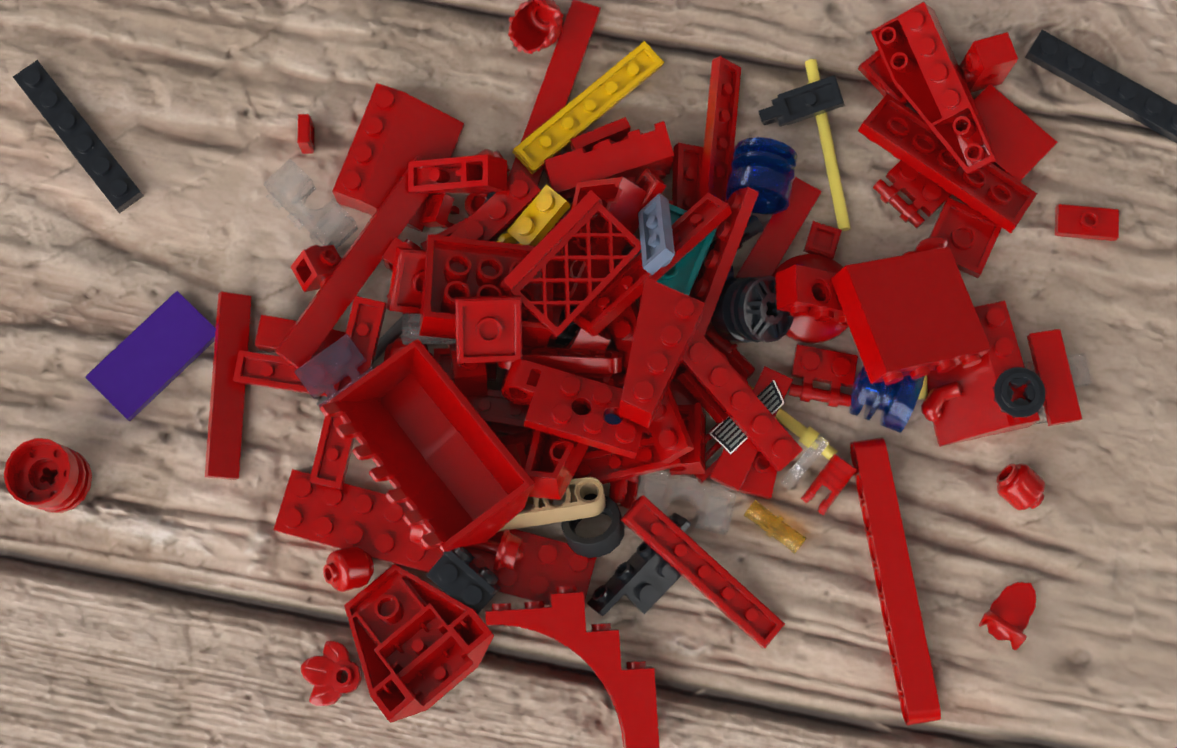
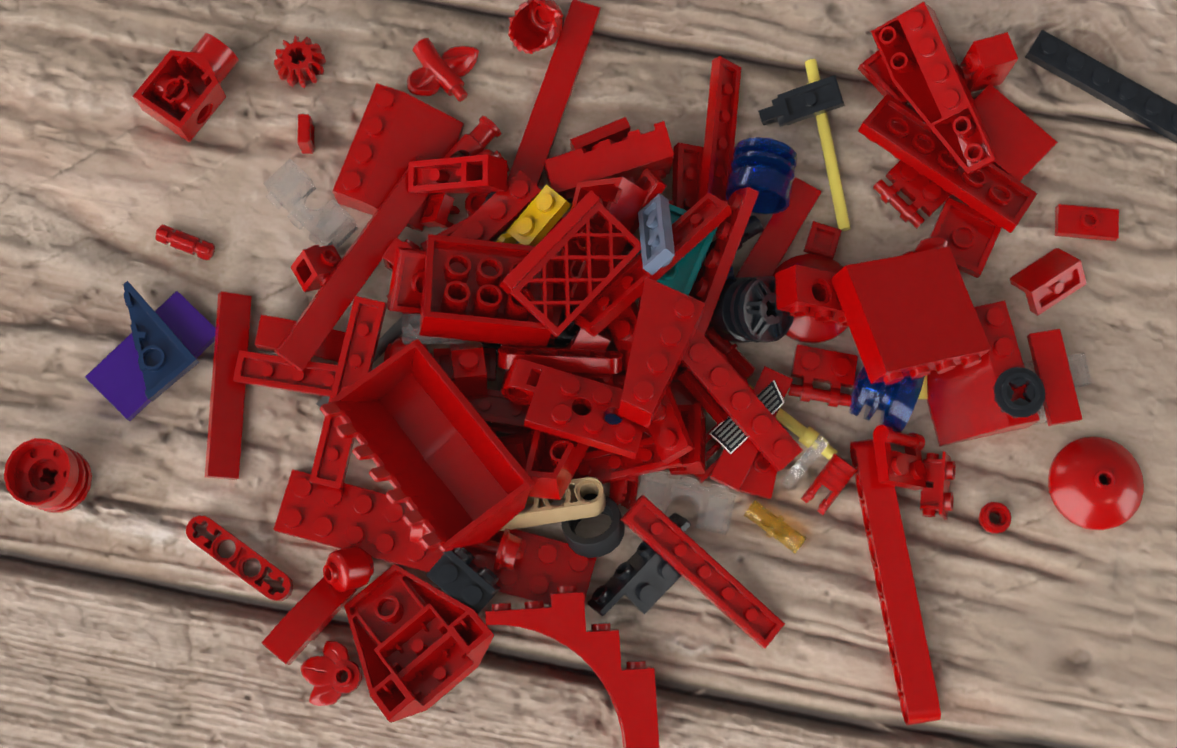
black plate [13,60,144,214] -> none
plate [294,334,373,408] -> none
red tile [455,295,522,364] -> none
yellow tile [512,41,664,174] -> none
red arm [921,381,962,422] -> none
red piece [979,582,1036,650] -> none
red head [996,463,1045,511] -> none
none -> dark blue wing [123,281,199,402]
none -> red brick [133,33,239,143]
none -> red axle [155,224,215,261]
none -> red beam [186,515,293,601]
none -> red slope [261,577,357,665]
none -> red gear [274,35,326,89]
none -> red plant [407,38,479,102]
none -> red piece [443,115,502,158]
none -> red plate [873,425,926,491]
none -> red hinge [920,451,956,520]
none -> red plate [979,502,1011,534]
none -> red panel [1010,248,1087,316]
none -> red dish [1048,437,1144,531]

